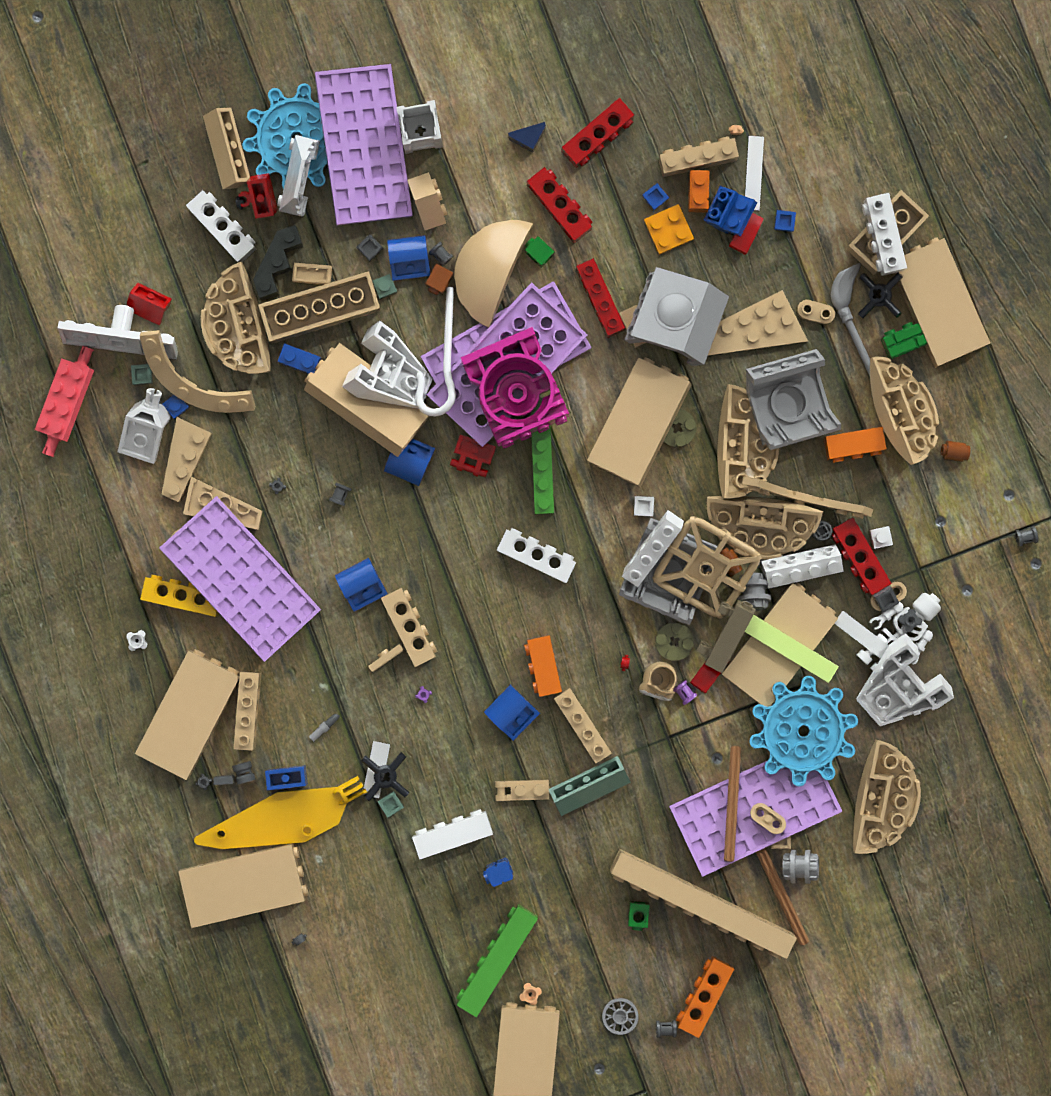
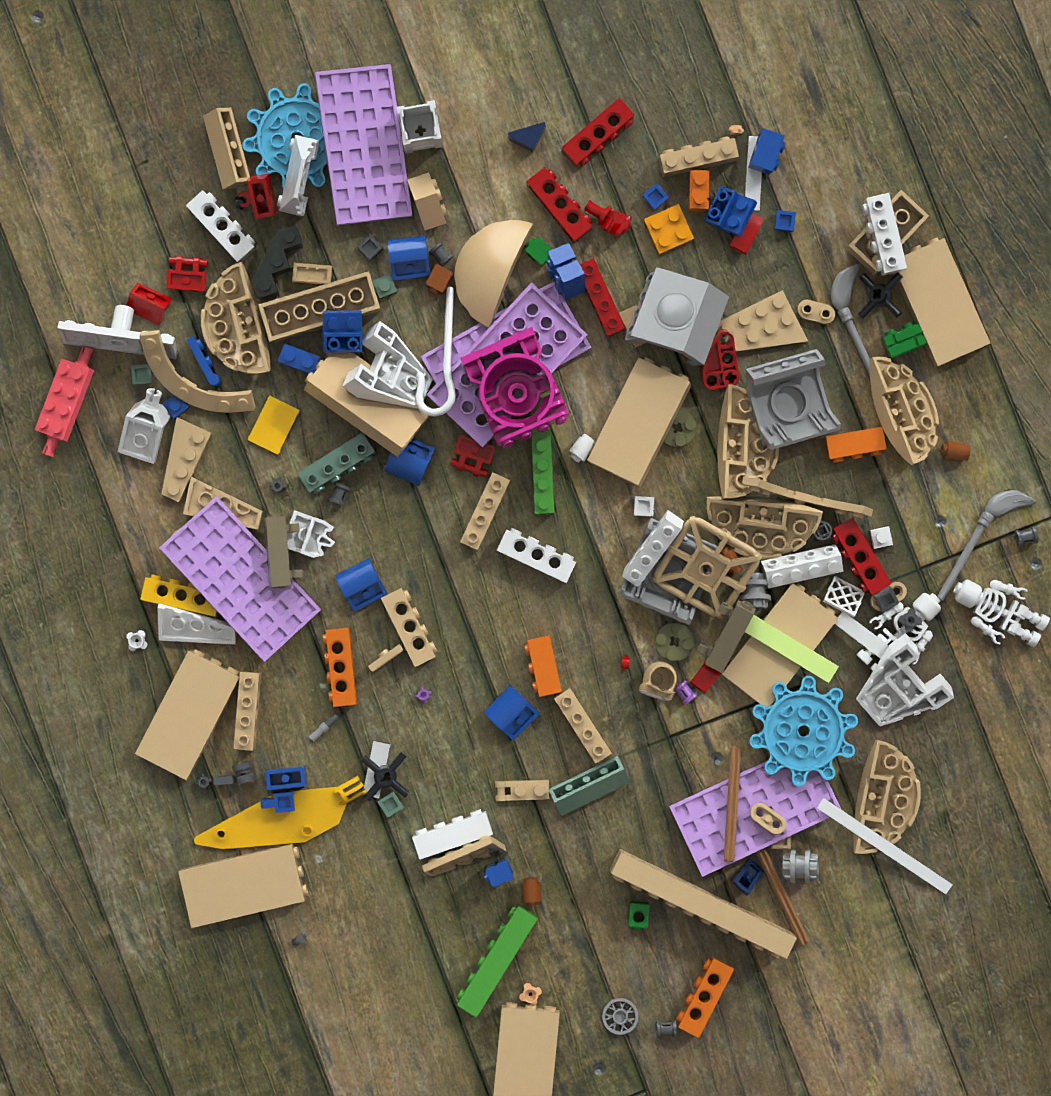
none -> white wing [158,604,236,644]
none -> red plate [166,256,208,292]
none -> blue plate [187,336,222,387]
none -> yellow piece [248,395,300,455]
none -> blue plate [261,791,295,813]
none -> dark tan brick [264,513,303,588]
none -> white plate [287,510,335,558]
none -> sand green brick [297,432,375,494]
none -> blue brick [322,310,363,353]
none -> orange brick [323,628,358,707]
none -> tan wing [422,836,507,876]
none -> tan brick [460,472,510,551]
none -> dark orange brick [521,877,542,906]
none -> blue piece [546,243,586,300]
none -> white brick [569,434,596,463]
none -> red piece [584,200,632,238]
none -> red beam [700,329,739,390]
none -> dark blue slope [730,858,764,896]
none -> blue brick [748,128,786,175]
none -> white sticker [817,798,953,894]
none -> white window [823,576,865,618]
none -> light grey piece [937,490,1037,601]
none -> white piece [953,579,1050,648]

